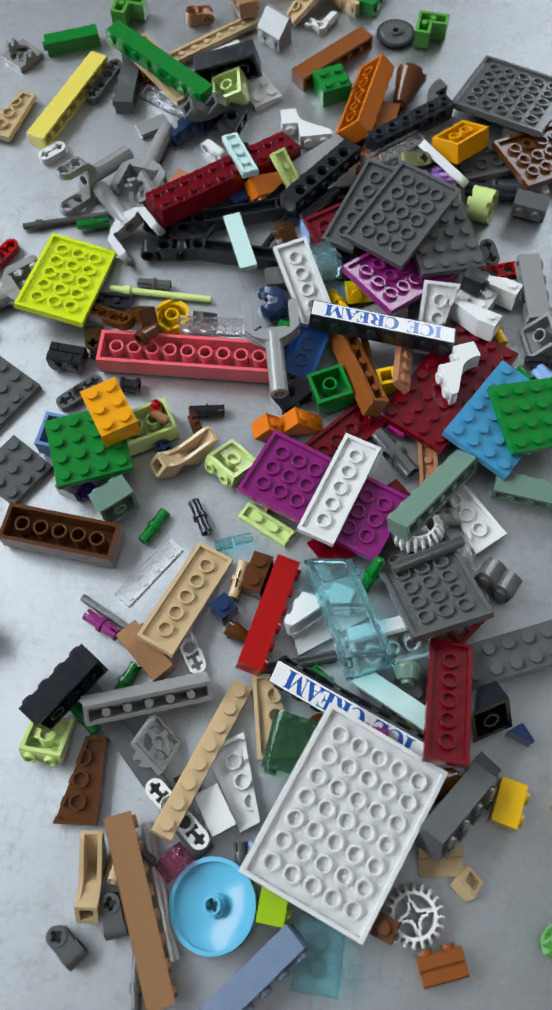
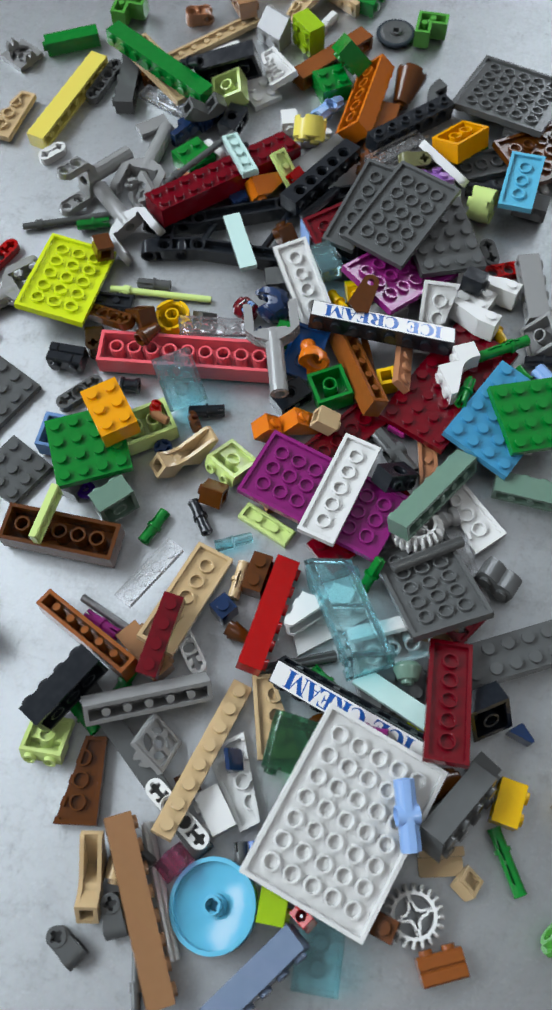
none -> yellowish green tile [28,483,63,544]
none -> dark orange brick [36,589,138,682]
none -> reddish brown brick [91,232,114,262]
none -> dark red arch [135,591,186,680]
none -> clear light blue brick [151,347,208,412]
none -> dark grey bar [163,130,235,185]
none -> green brick [171,136,217,173]
none -> black axle [179,55,204,70]
none -> reddish brown brick [198,478,229,510]
none -> dark blue slope [223,747,244,773]
none -> dark red head [232,297,259,323]
none -> white wing [261,46,299,92]
none -> red piece [285,166,304,184]
none -> piece [289,906,318,934]
none -> lime brick [292,8,325,58]
none -> light yellow brick [293,114,327,145]
none -> orange piece [298,338,330,374]
none -> tan brick [309,405,341,436]
none -> light blue piece [310,95,345,121]
none -> green brick [331,32,372,77]
none -> reddish brown piece [348,274,379,314]
none -> black brick [371,461,419,493]
none -> light blue piece [393,778,422,854]
none -> green axle [454,376,476,408]
none -> green pin [479,335,531,363]
none -> green pin [487,826,528,899]
none -> medium azure plate [497,151,546,214]

